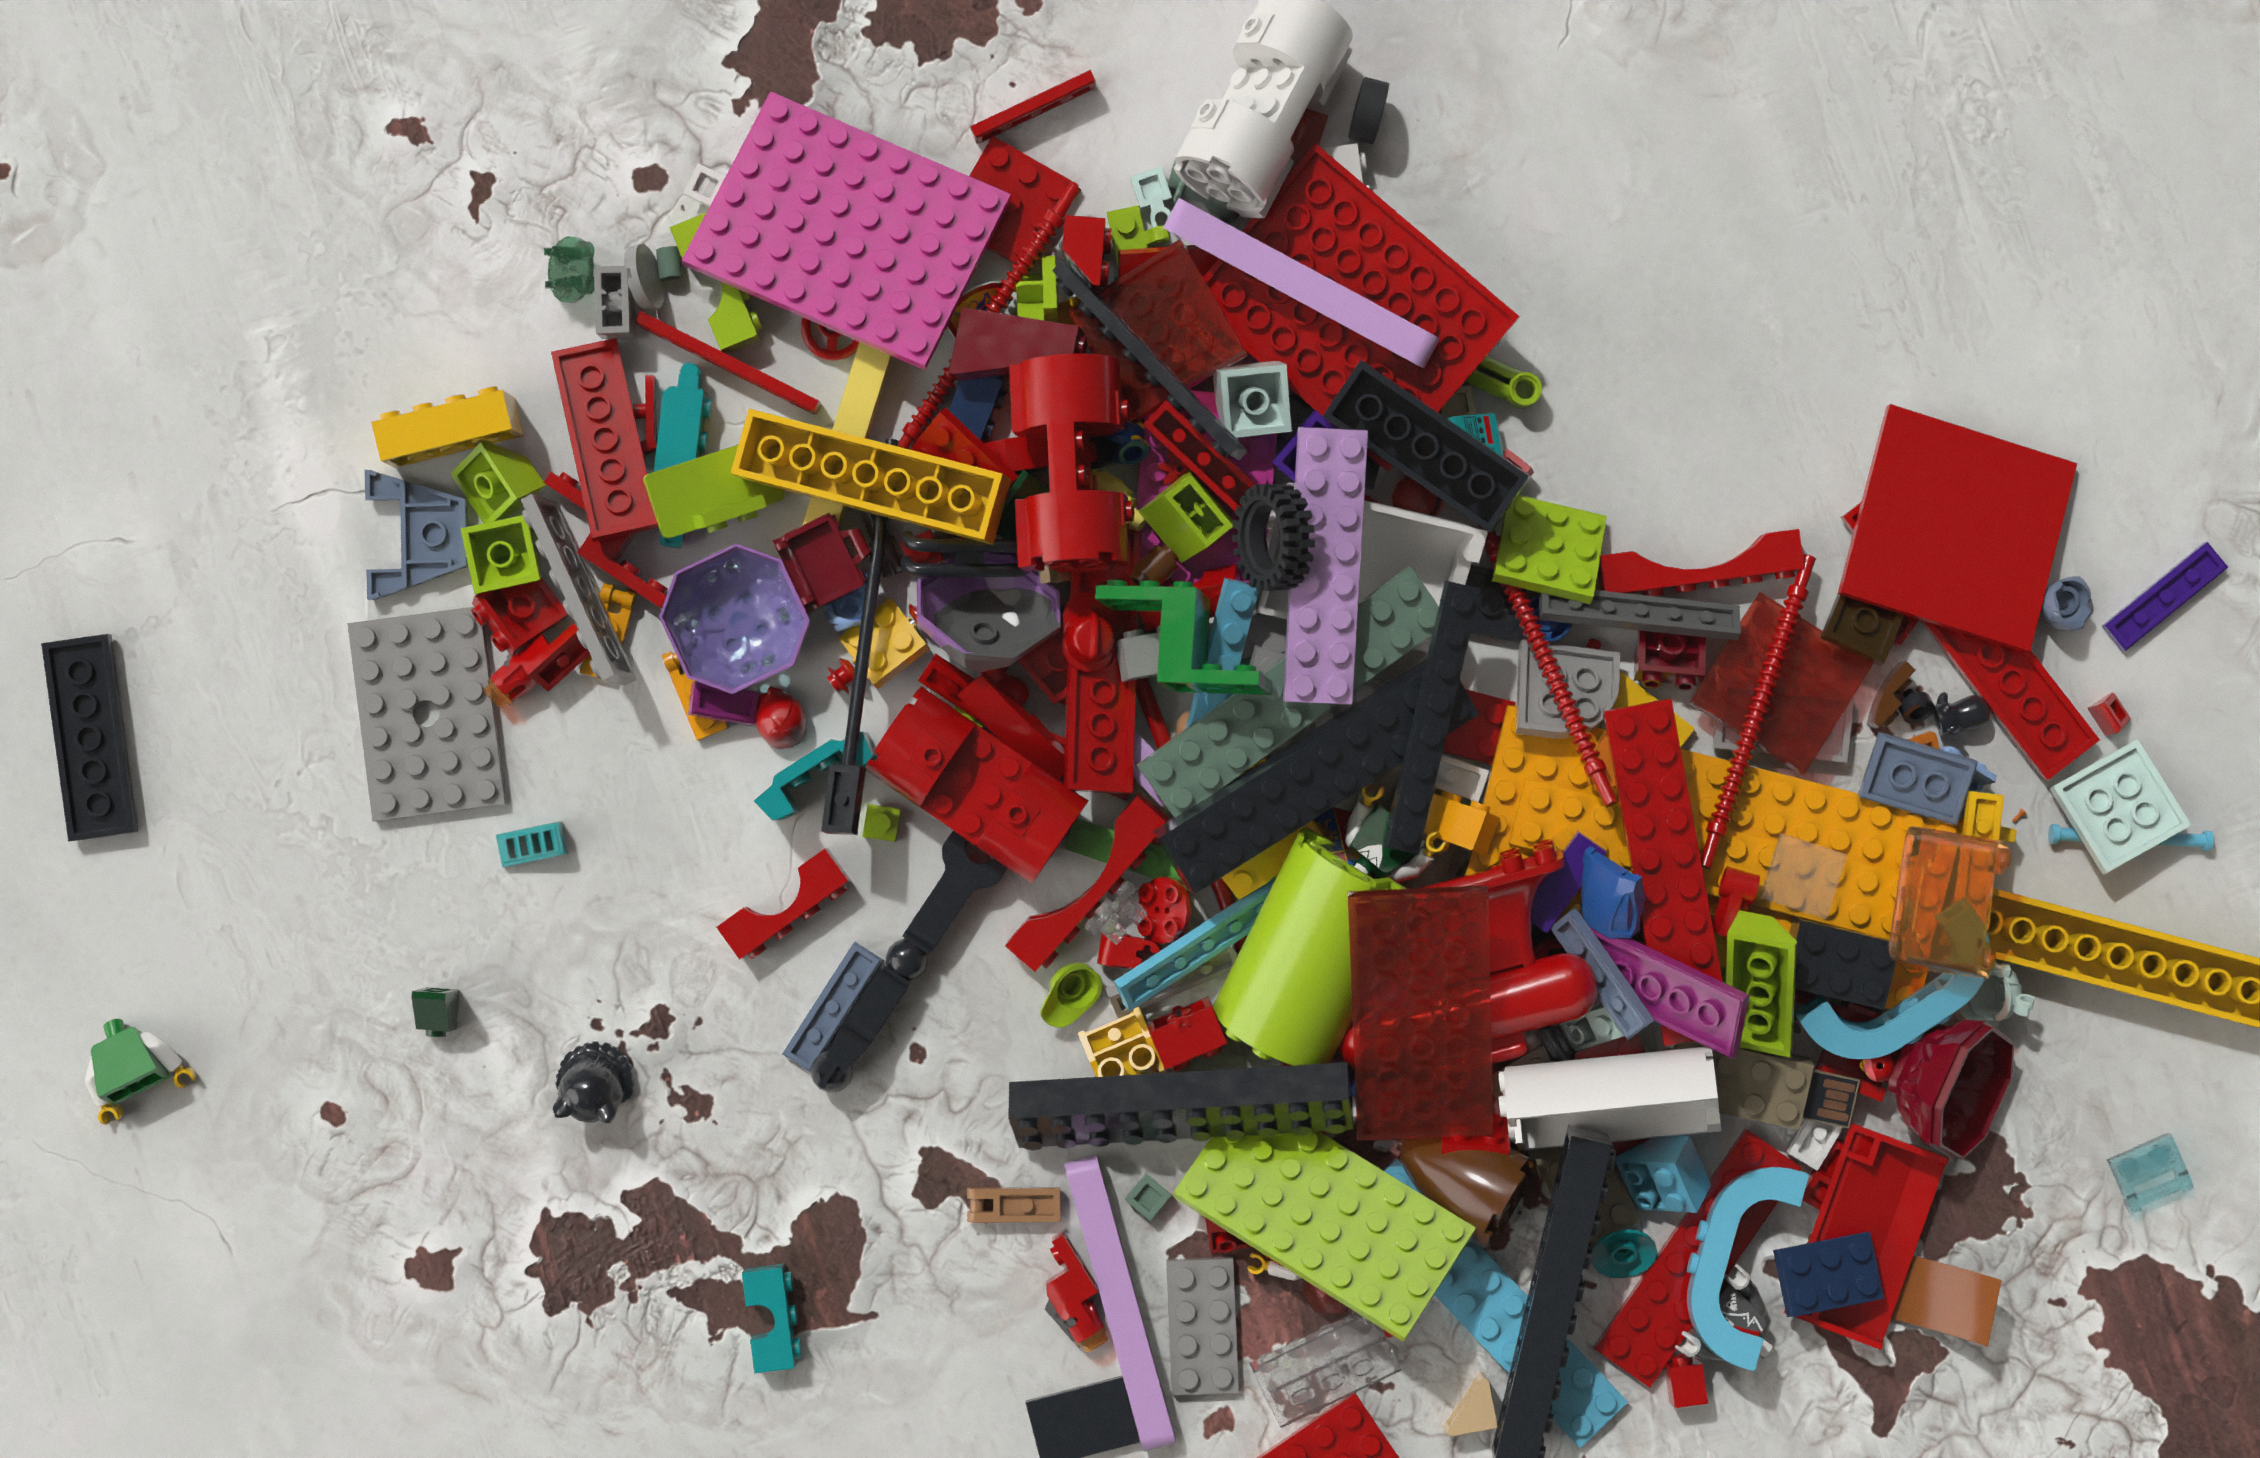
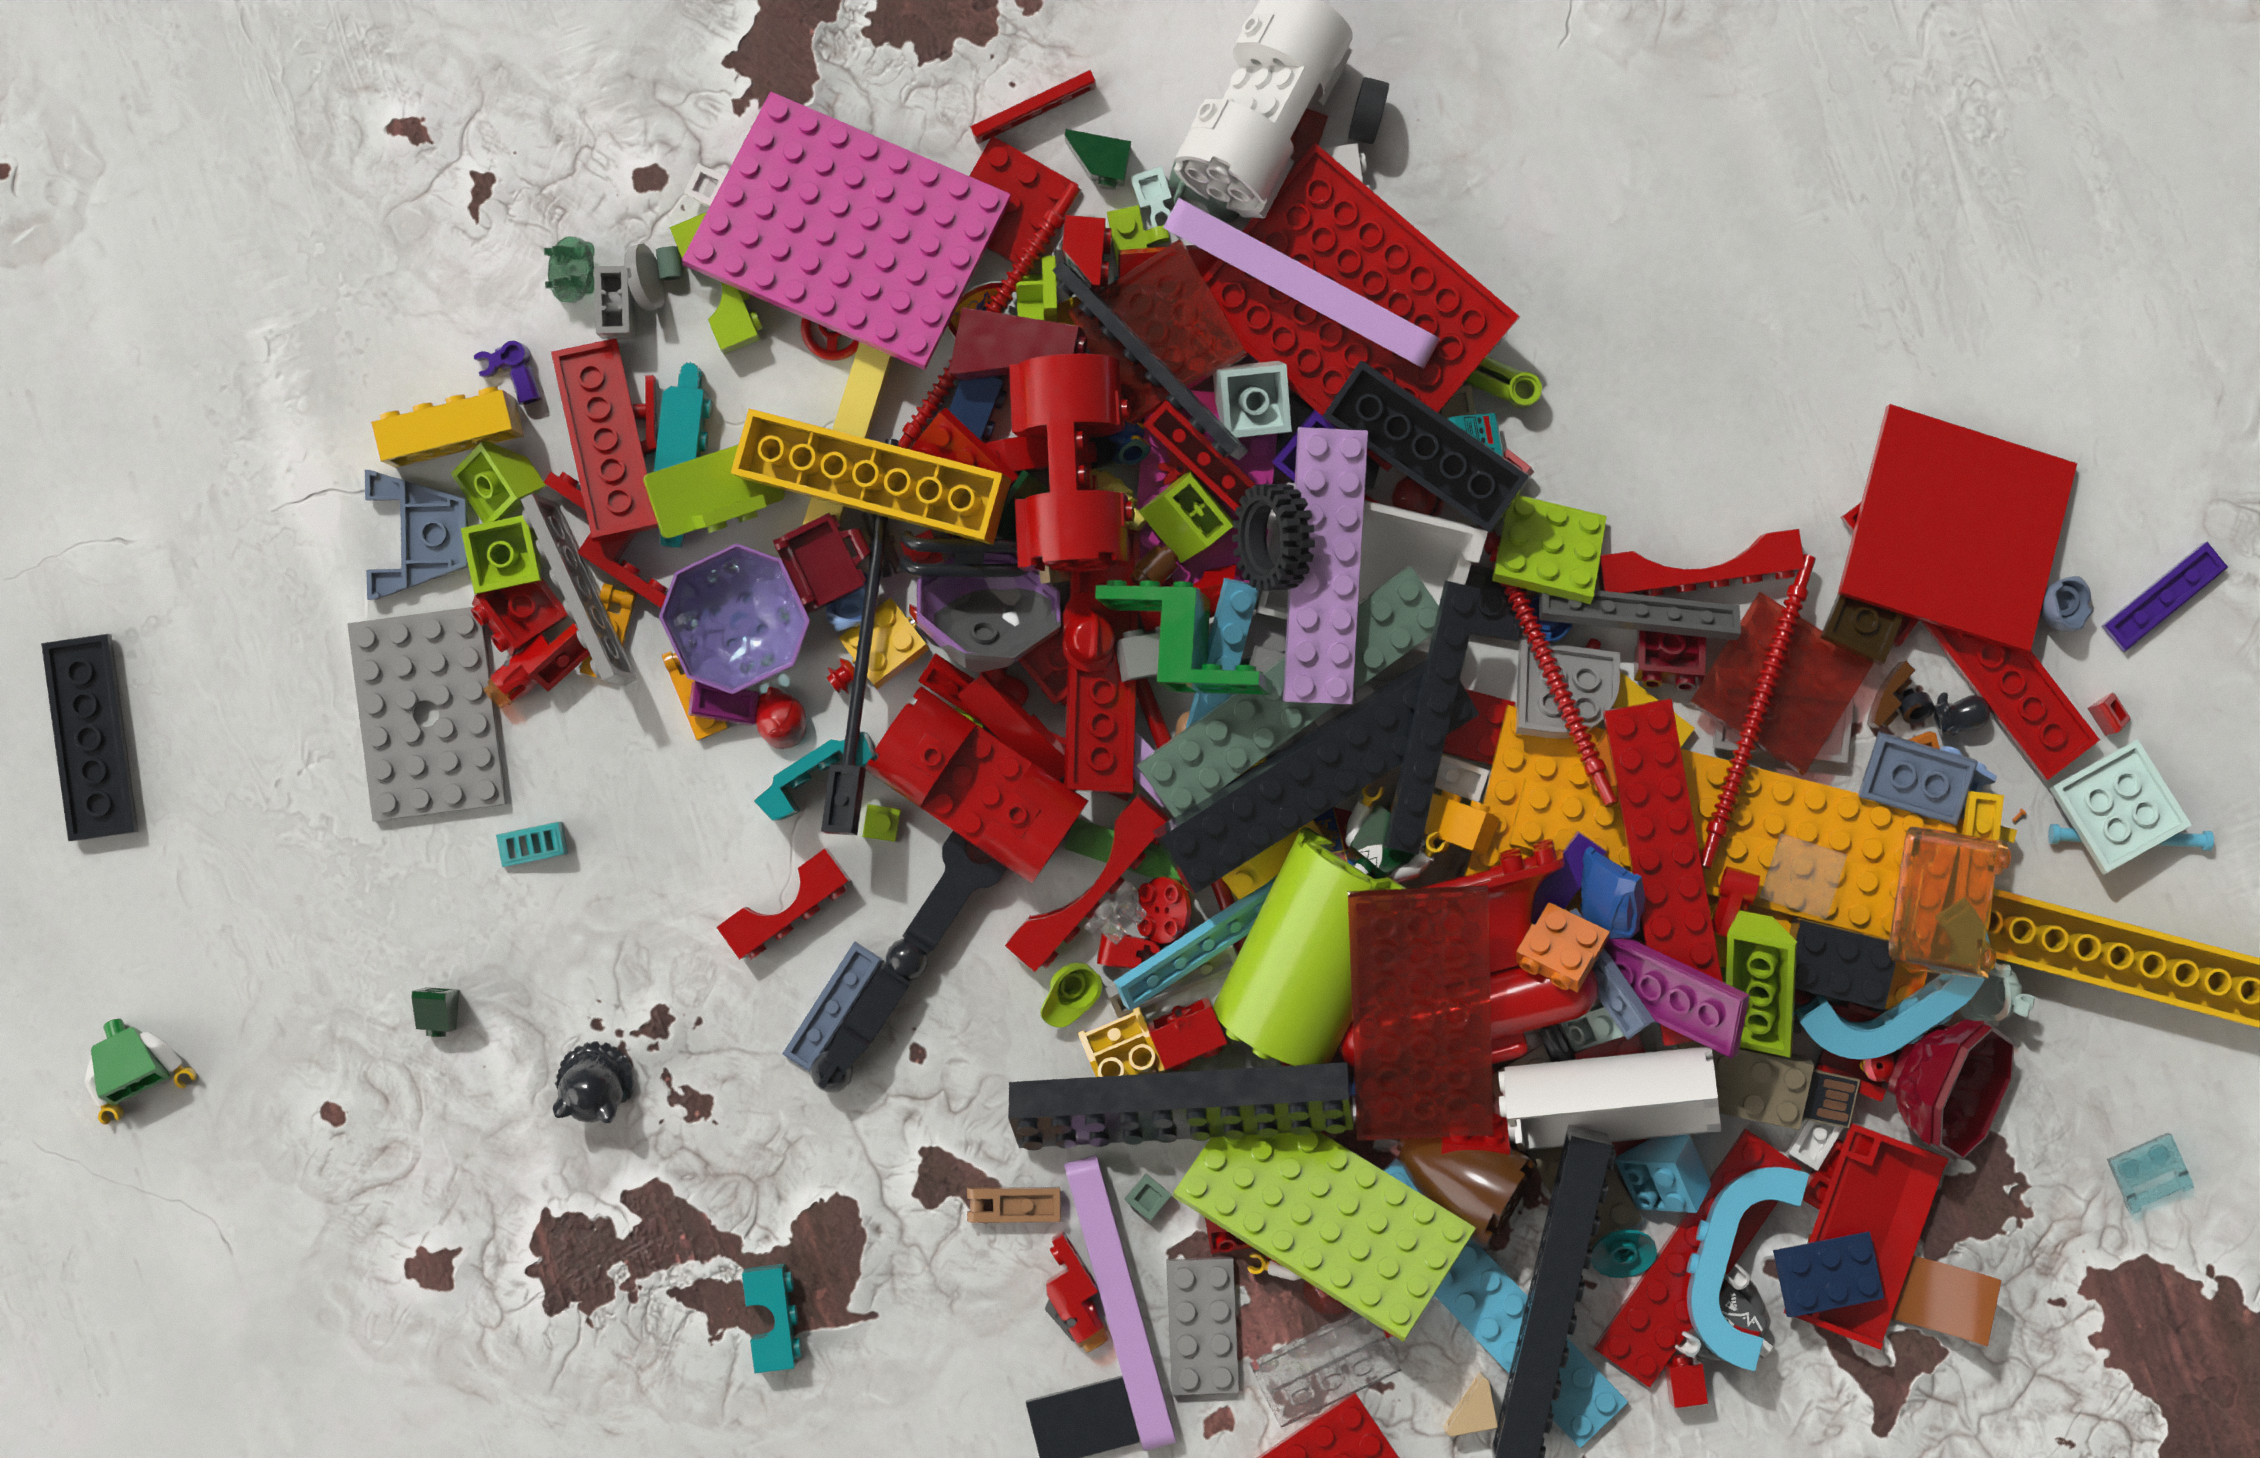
red tile [635,311,822,415] -> none
none -> dark purple bar [473,340,541,405]
none -> dark green slope [1064,129,1131,190]
none -> orange plate [1516,902,1610,992]

